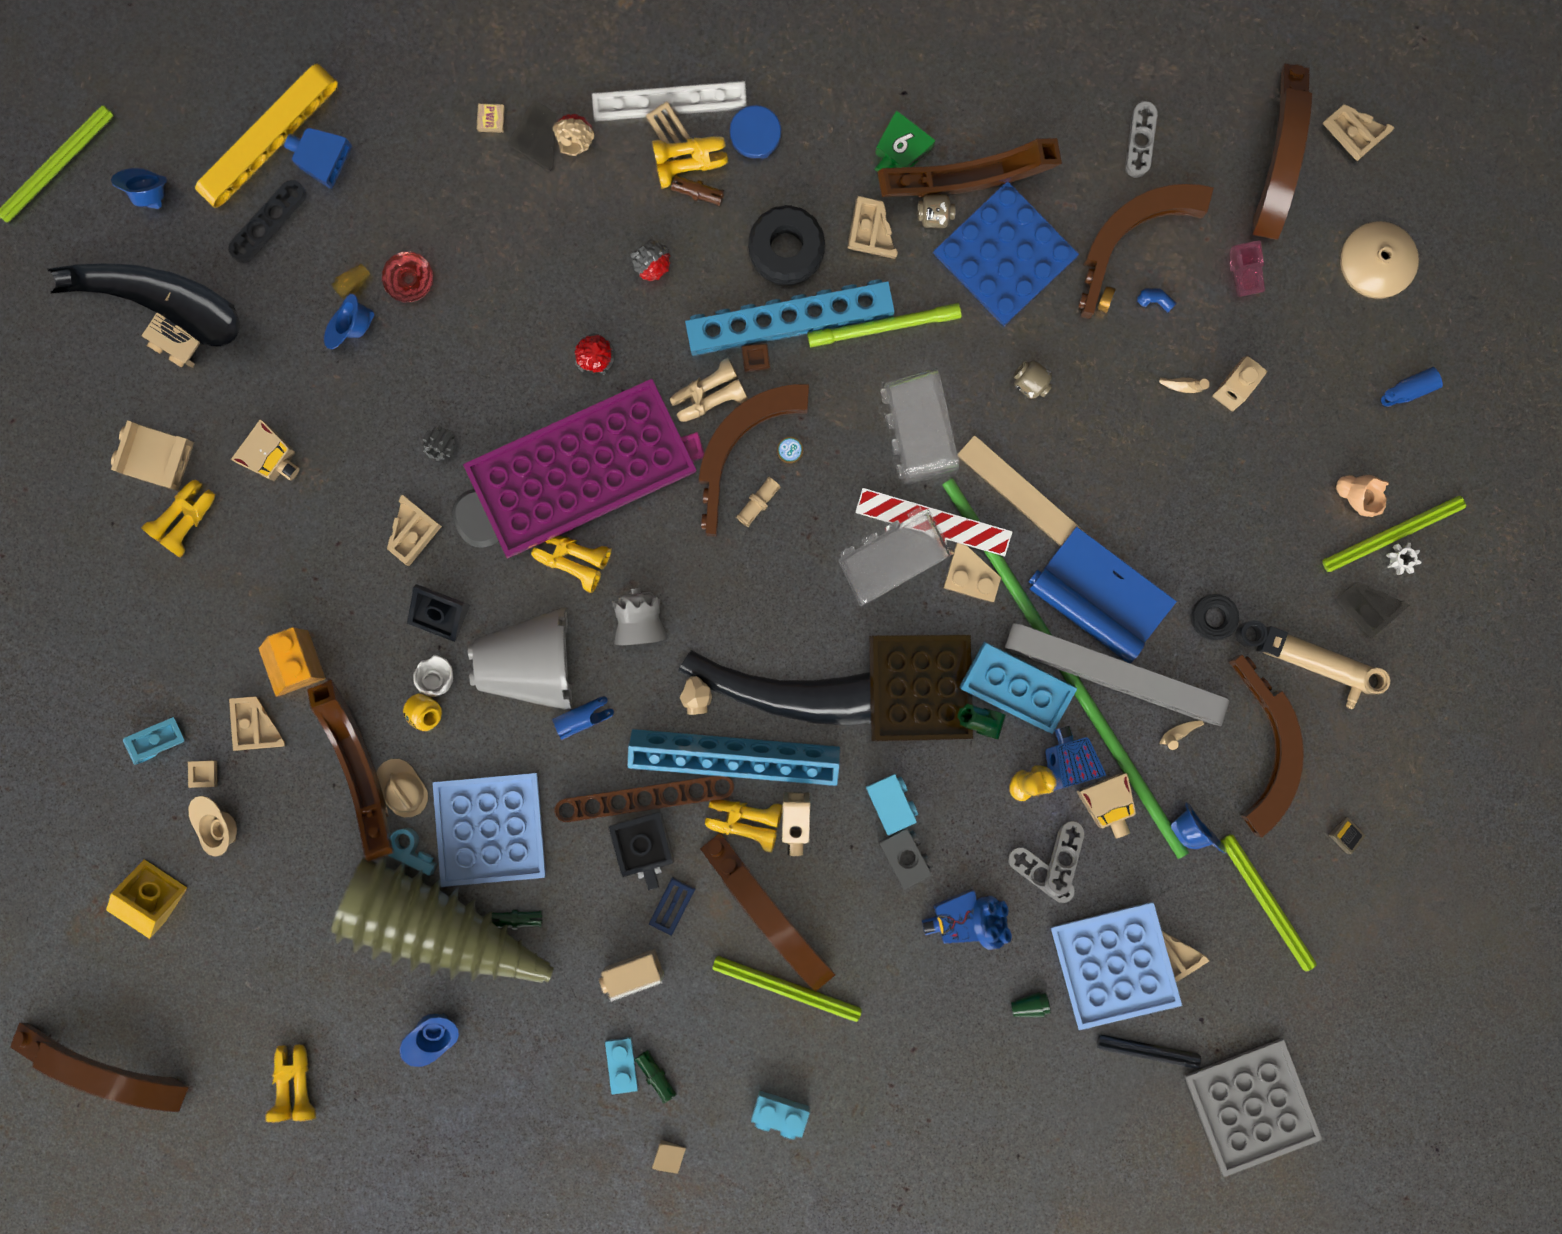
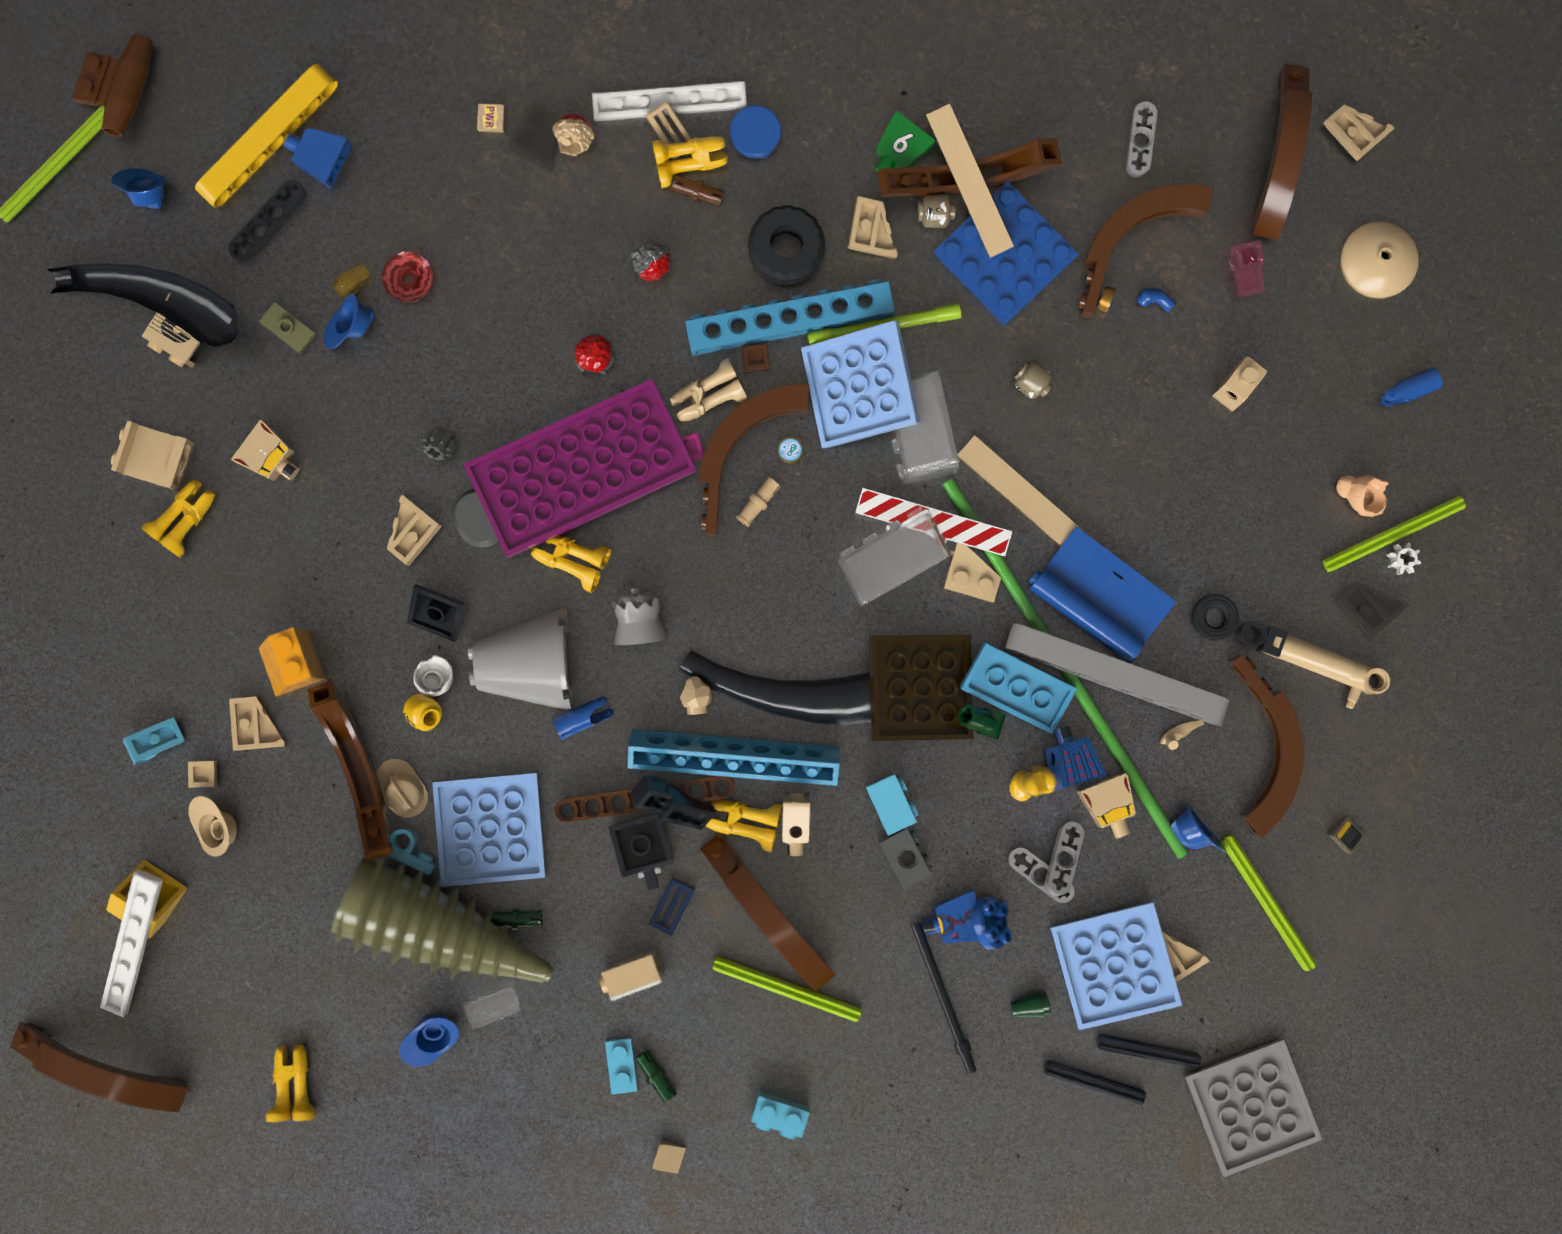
tan bar [1159,377,1209,393] -> none
none -> reddish brown plate [72,34,153,137]
none -> white tile [100,870,163,1018]
none -> olive plate [259,302,317,354]
none -> clear plate [463,985,522,1031]
none -> black slope [631,775,716,830]
none -> light blue plate [801,320,920,449]
none -> black bar [910,922,977,1074]
none -> tan tile [926,104,1014,258]
none -> black axle [1044,1061,1146,1105]

